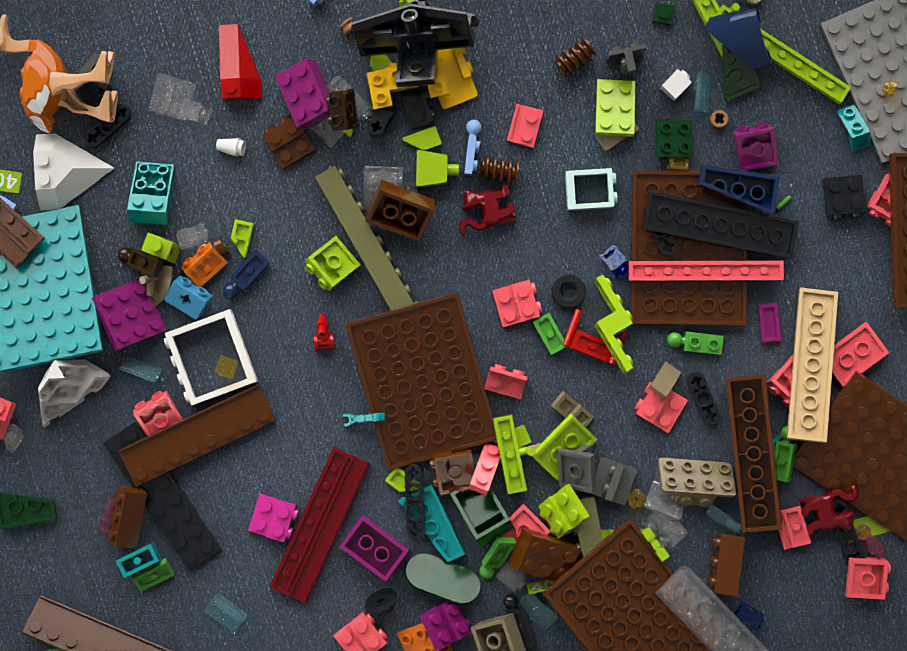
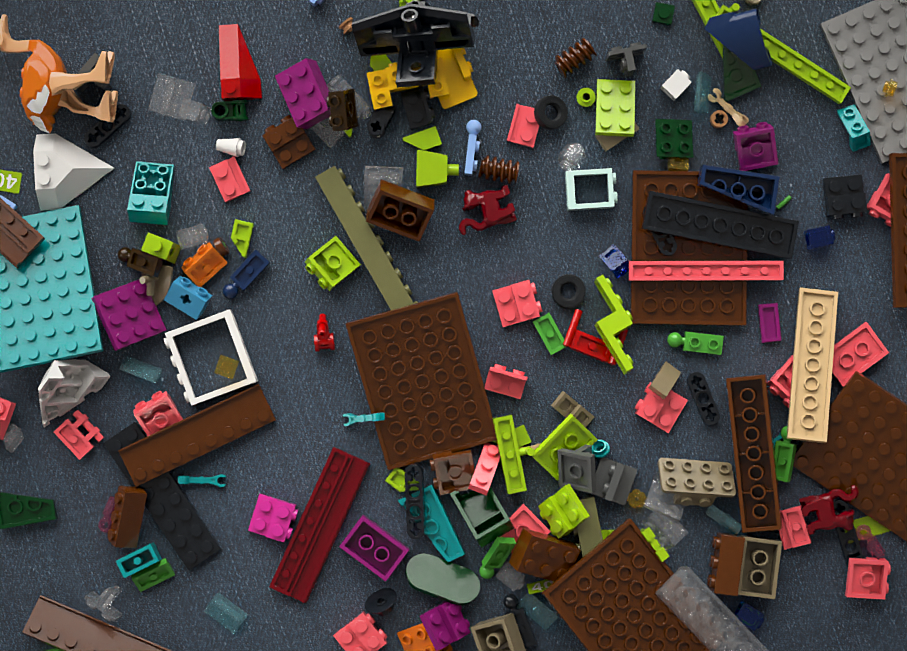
none -> coral plate [54,410,104,460]
none -> clear bracket [84,585,123,622]
none -> teal piece [178,474,226,487]
none -> coral plate [209,156,250,203]
none -> dark green piece [211,100,249,121]
none -> black tyre [534,95,568,130]
none -> clear head [558,143,586,171]
none -> lime plate [576,88,596,107]
none -> teal plate [592,440,610,458]
none -> tan piece [708,88,749,127]
none -> dark tan brick [738,535,782,599]
none -> clear blue brick [804,225,835,250]

